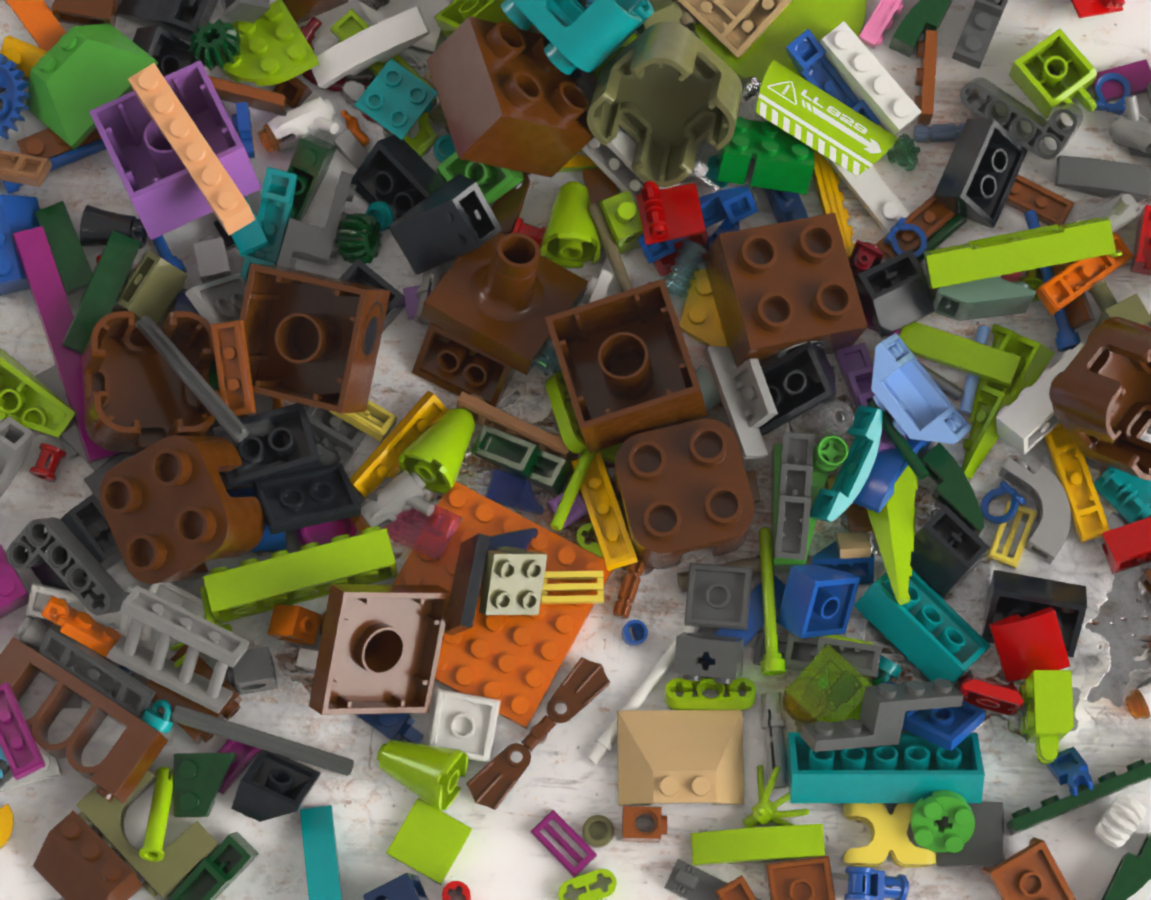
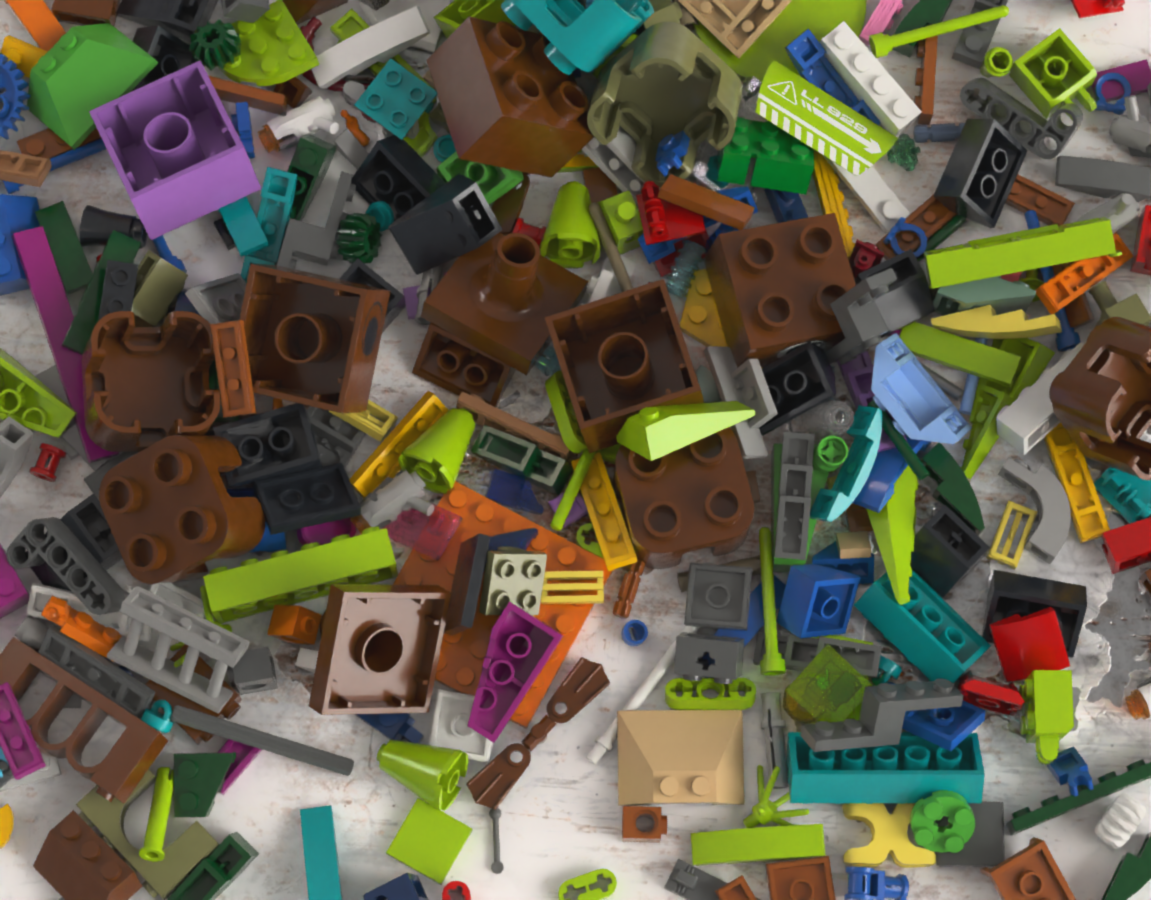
light nougat arch [128,63,255,236] -> none
dark grey axle [136,316,249,442] -> none
light grey brick [193,236,232,284] -> none
black slope [231,750,321,822] -> none
magenta tile [530,810,597,878] -> none
olive tile [582,815,614,848] -> none
blue piece [981,481,1026,524] -> none
none -> black hinge [98,260,138,320]
none -> magenta wedge [467,602,564,743]
none -> dark grey hinge [489,808,504,874]
none -> lime wedge [617,401,755,461]
none -> blue plate [655,130,690,177]
none -> dark orange tile [658,174,755,230]
none -> dark grey bracket [825,268,897,365]
none -> lime piece [869,5,1009,58]
none -> light yellow slope [931,305,1062,339]
none -> lime cone [980,47,1013,78]

